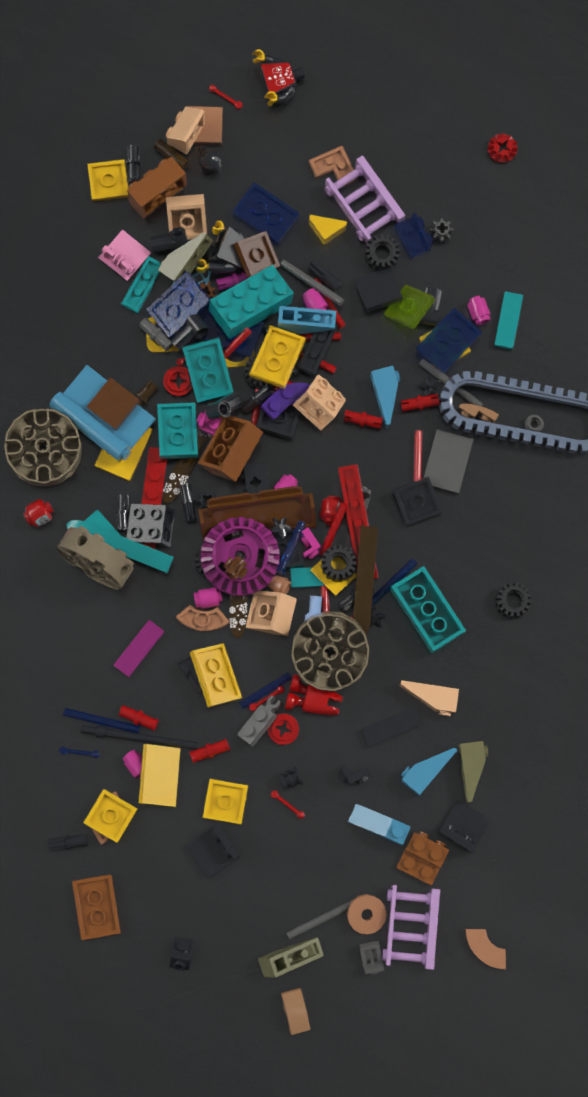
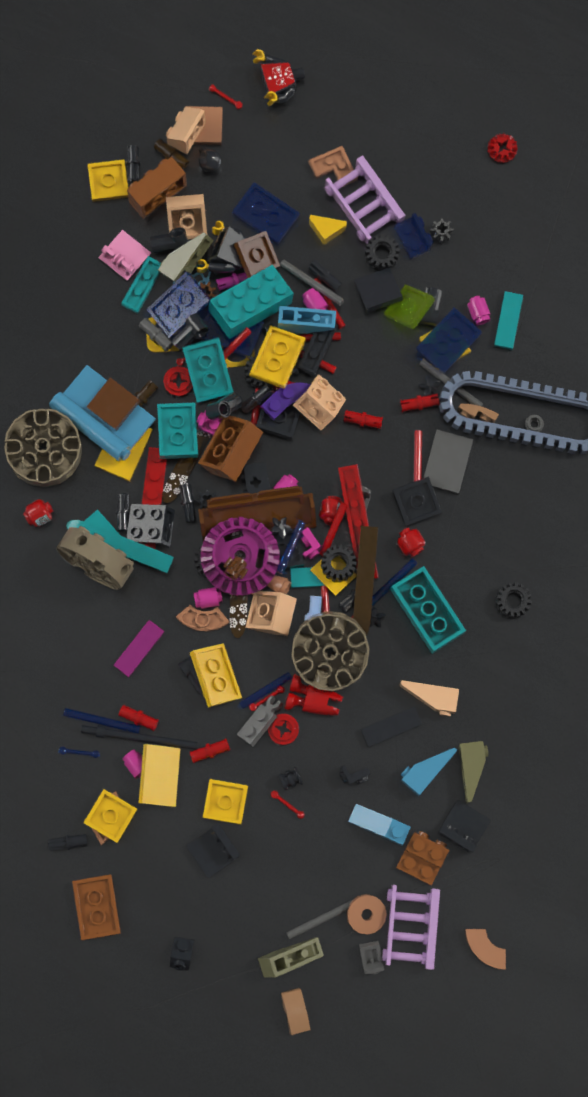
dark azure slope [370,366,400,429] -> none
none -> red head [397,527,425,557]

